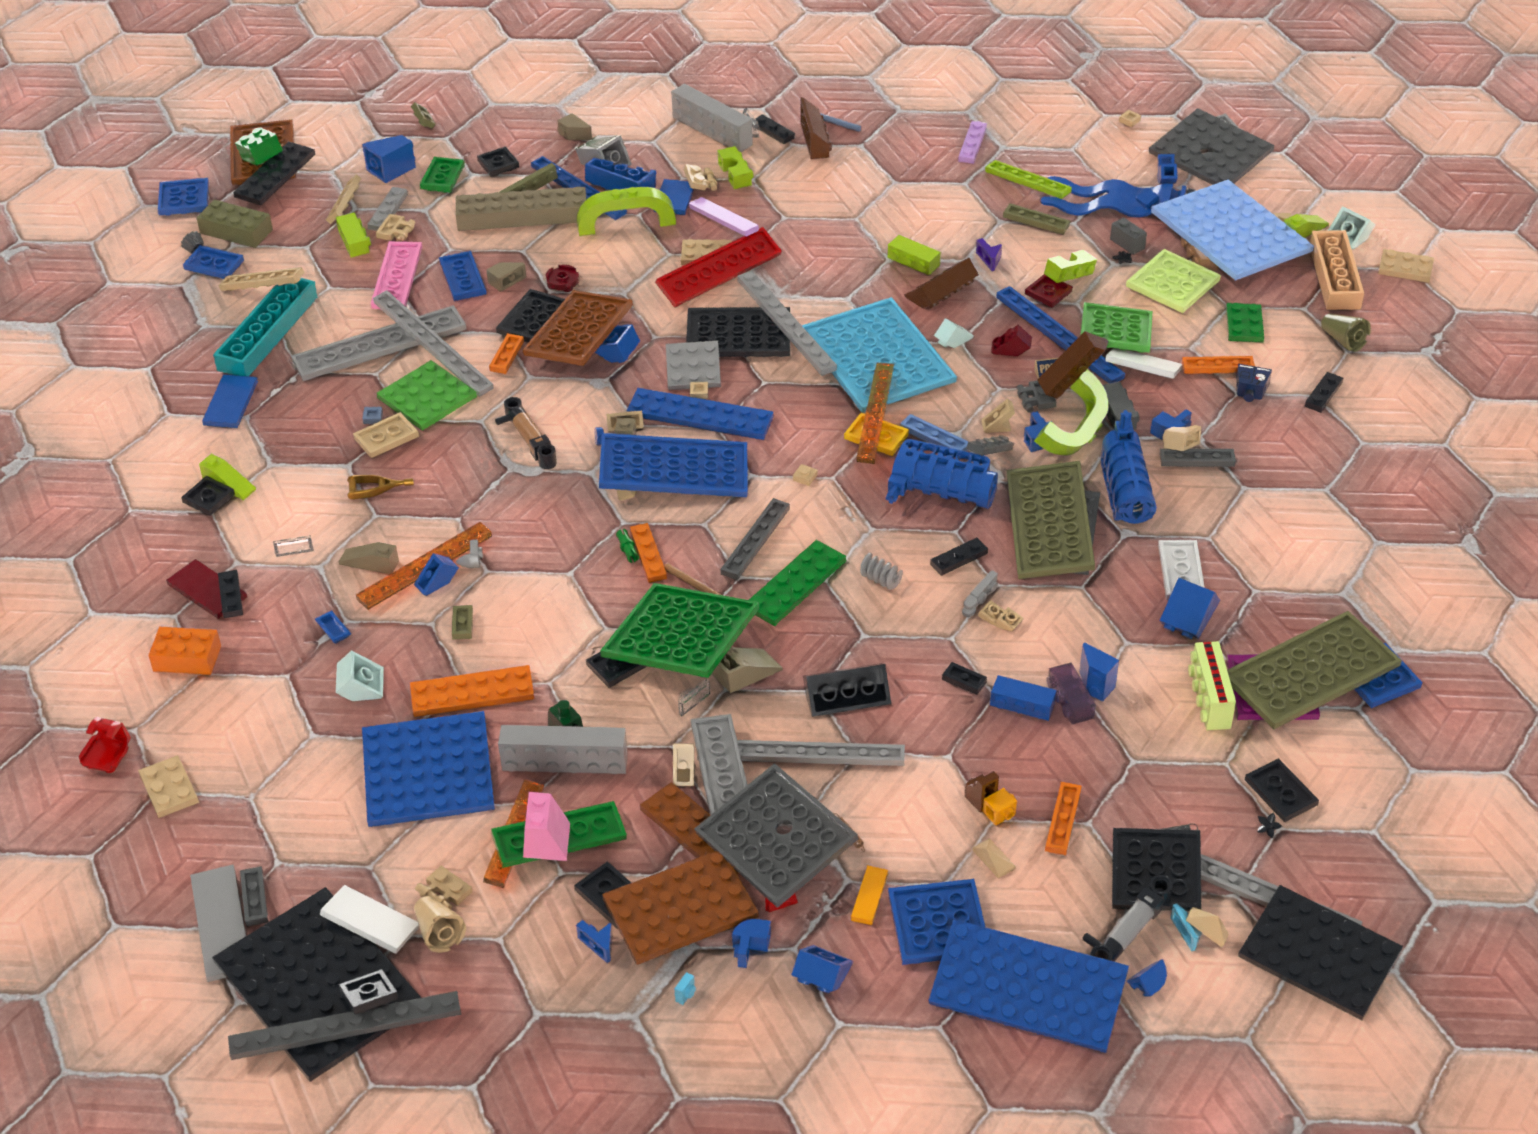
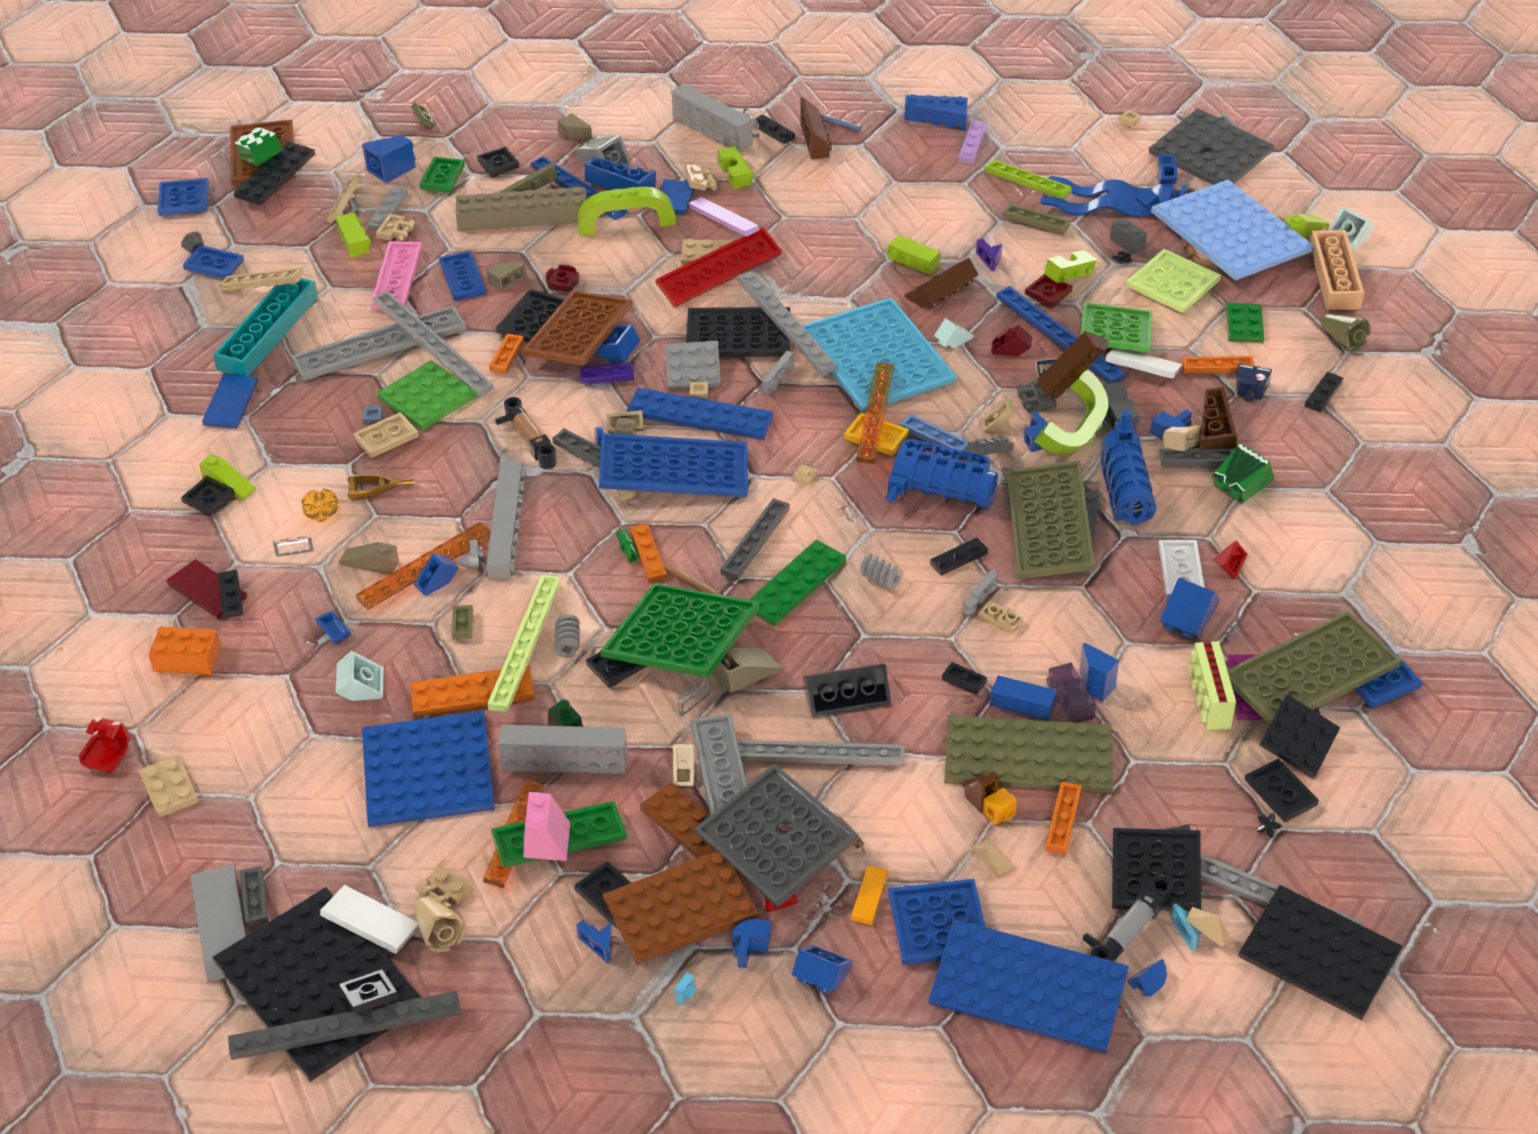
olive brick [196,200,273,248] -> none
tan plate [1378,249,1434,283] -> none
none -> clear yellow plate [301,489,340,522]
none -> light grey brick [486,462,526,579]
none -> yellowish green plate [488,575,561,712]
none -> dark grey plate [552,428,601,467]
none -> light grey piece [555,615,580,658]
none -> dark purple plate [581,363,634,384]
none -> light grey plate [762,351,795,396]
none -> blue wedge [905,94,968,131]
none -> olive plate [944,715,1113,793]
none -> reddish brown wedge [1200,387,1237,449]
none -> slope [1212,443,1275,502]
none -> red slope [1213,540,1248,580]
none -> black plate [1259,694,1341,779]

